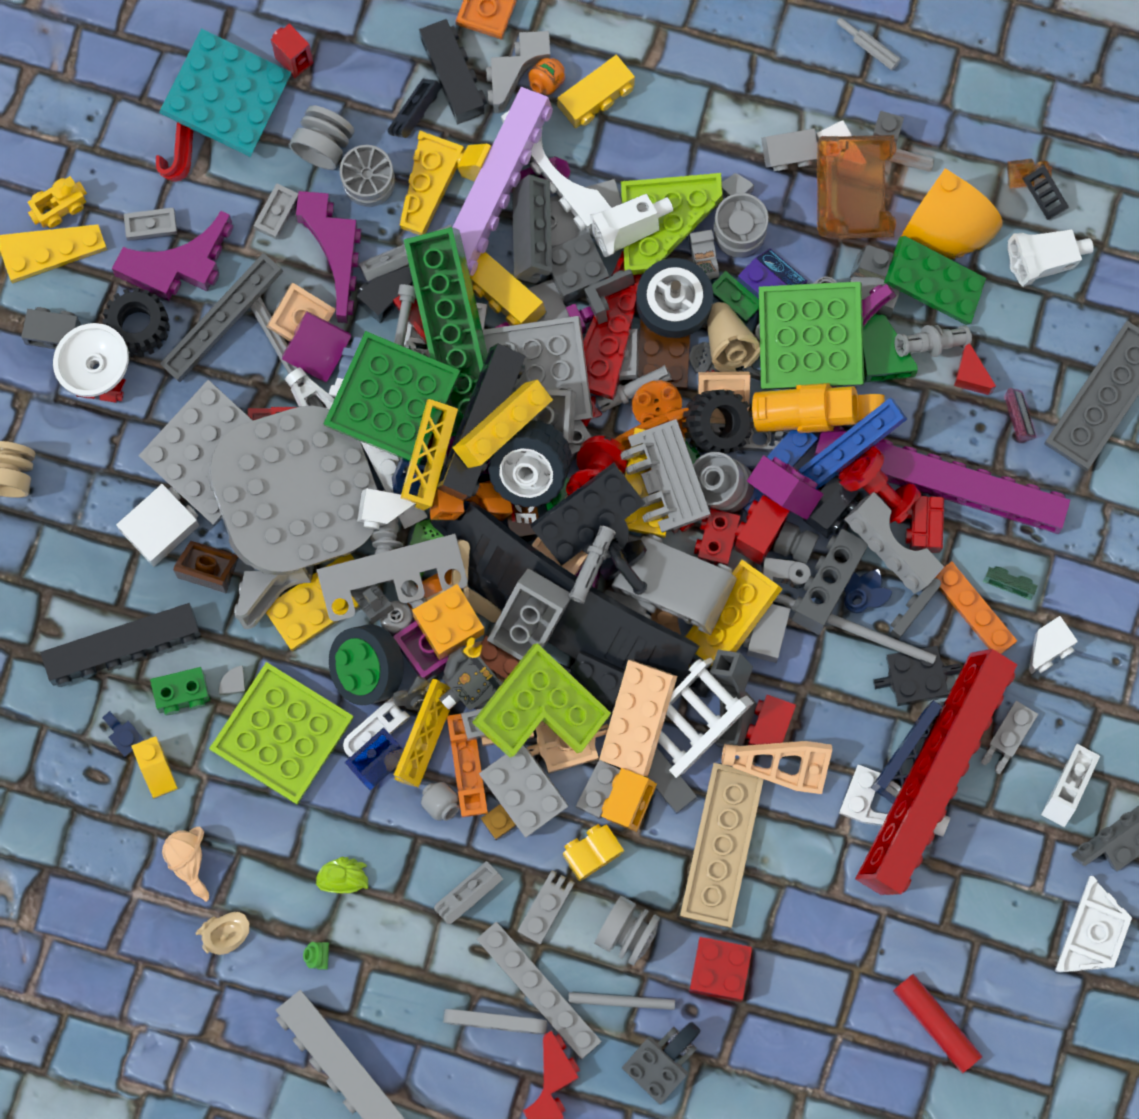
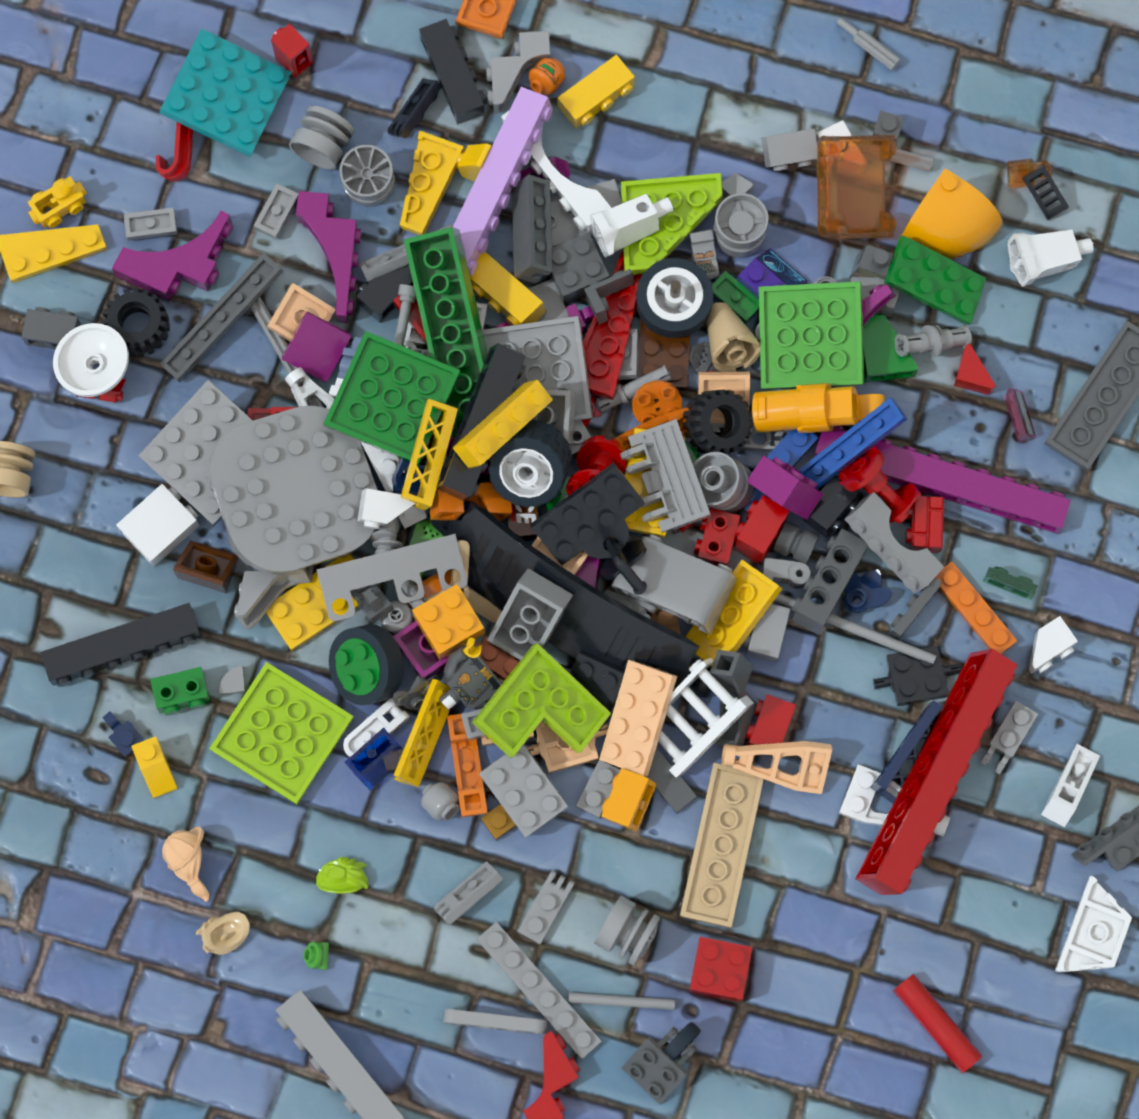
yellow brick [562,824,624,882] -> none
light grey pin [569,526,616,604] -> none

